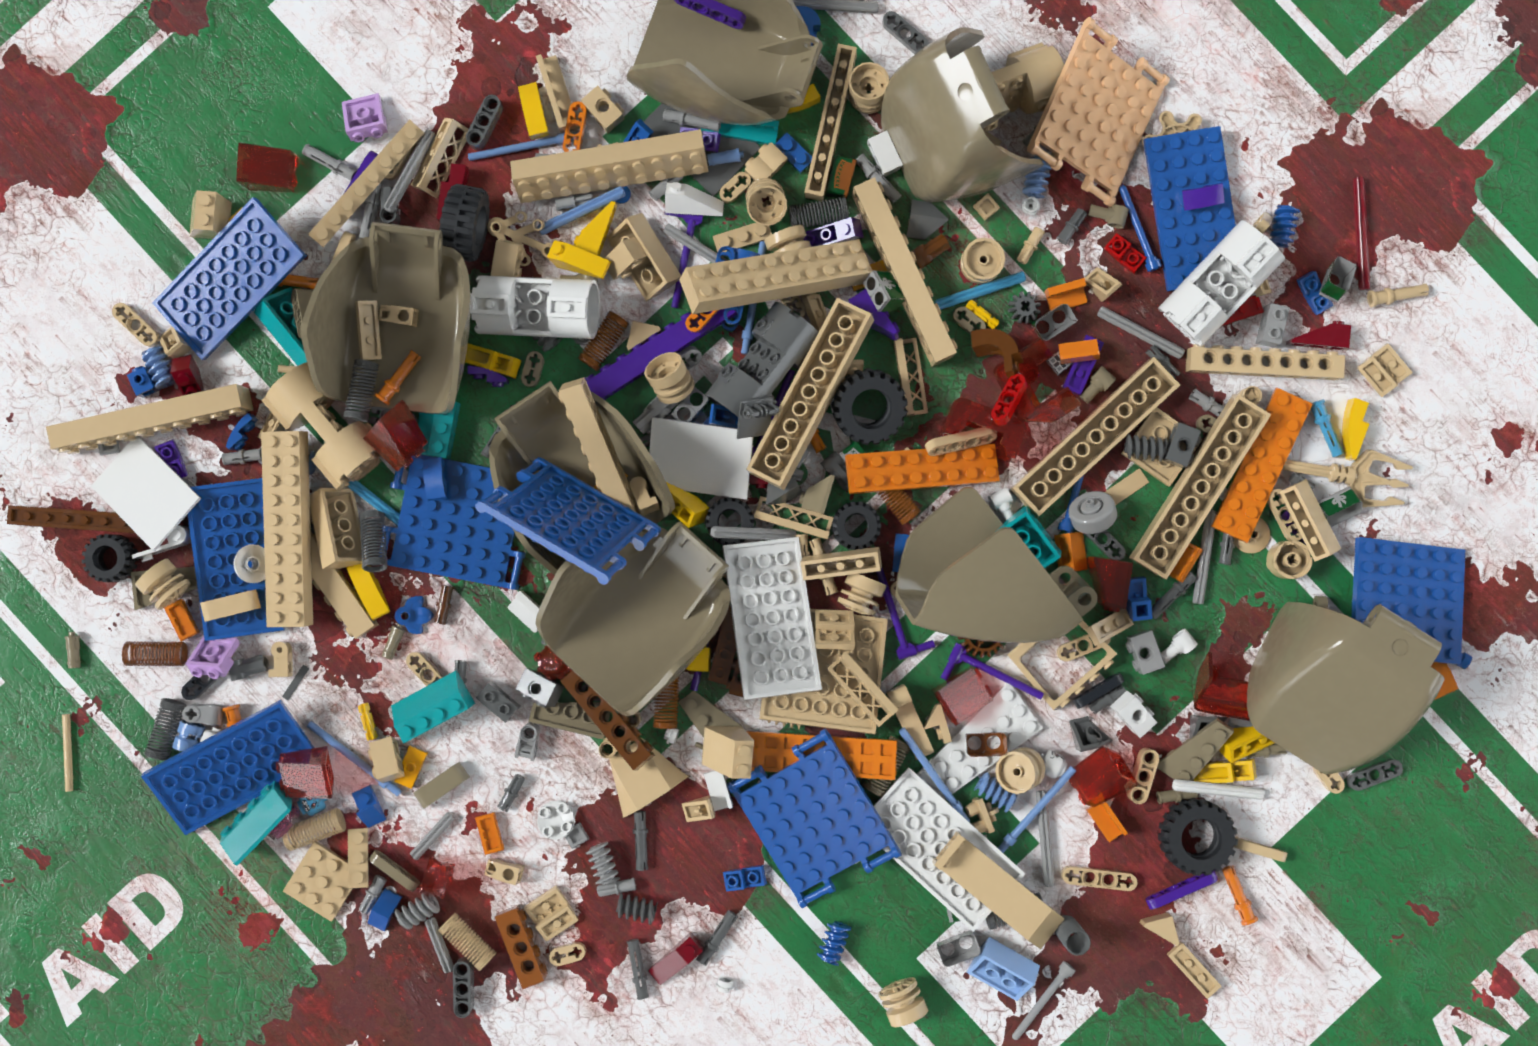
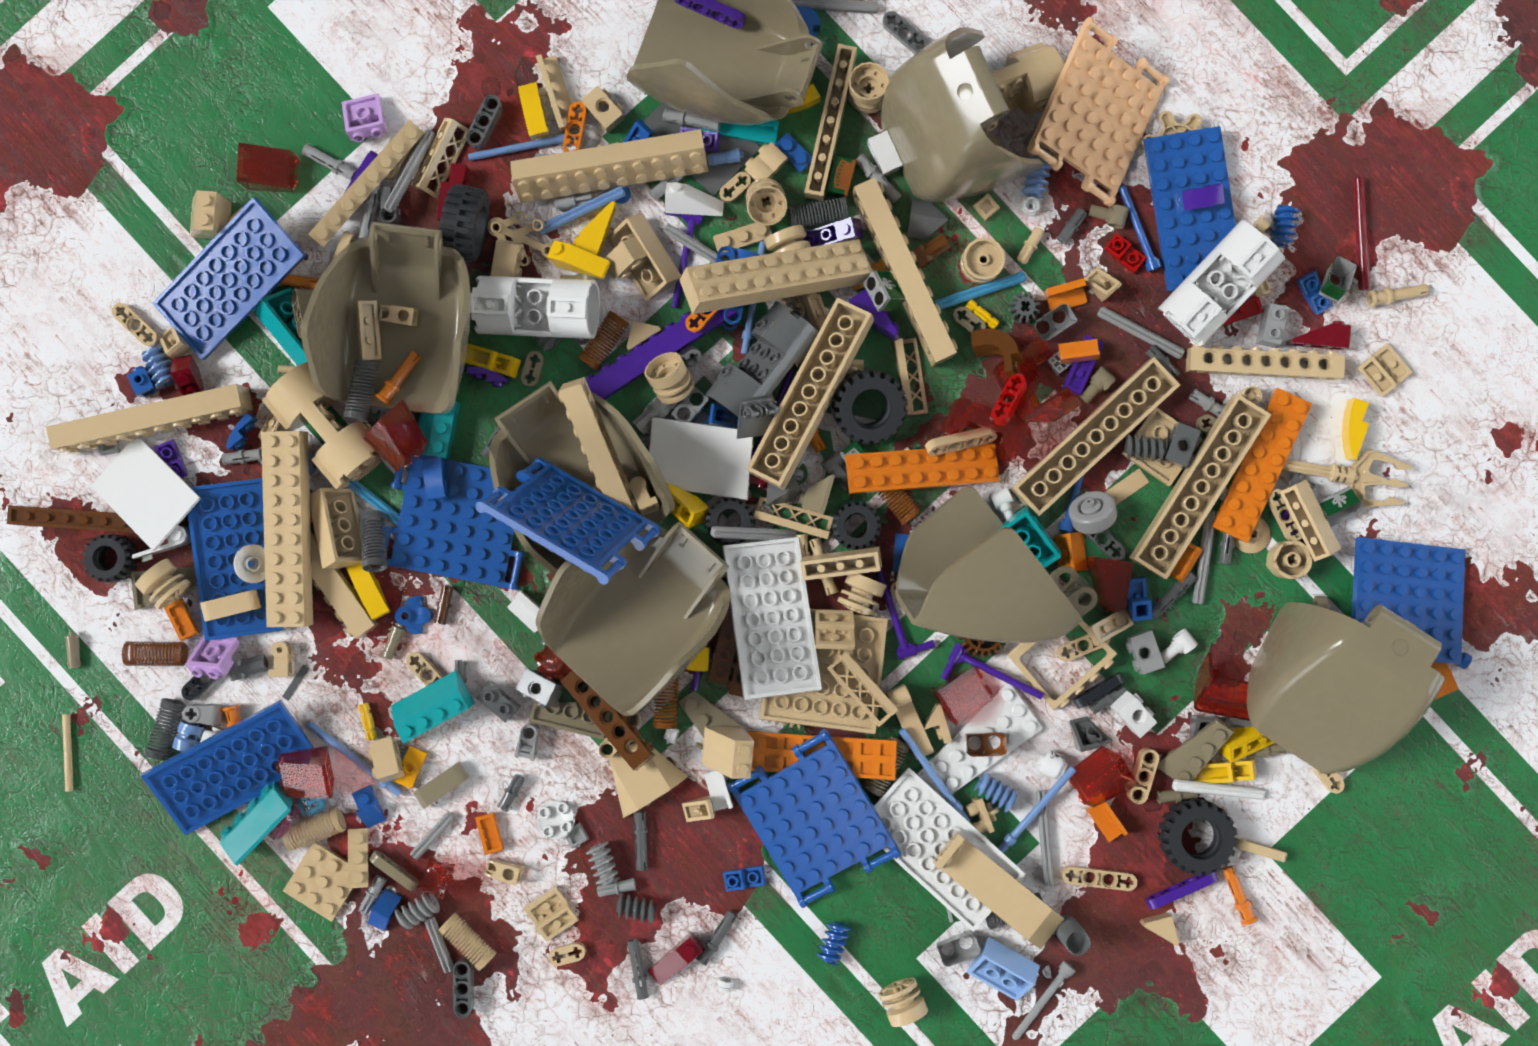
dark orange brick [495,904,548,990] -> none
tan wheel [995,747,1046,794] -> none
tan plate [1167,941,1222,999] -> none
dark azure pin [1310,399,1344,457] -> none
dark grey beam [1346,759,1403,791] -> none

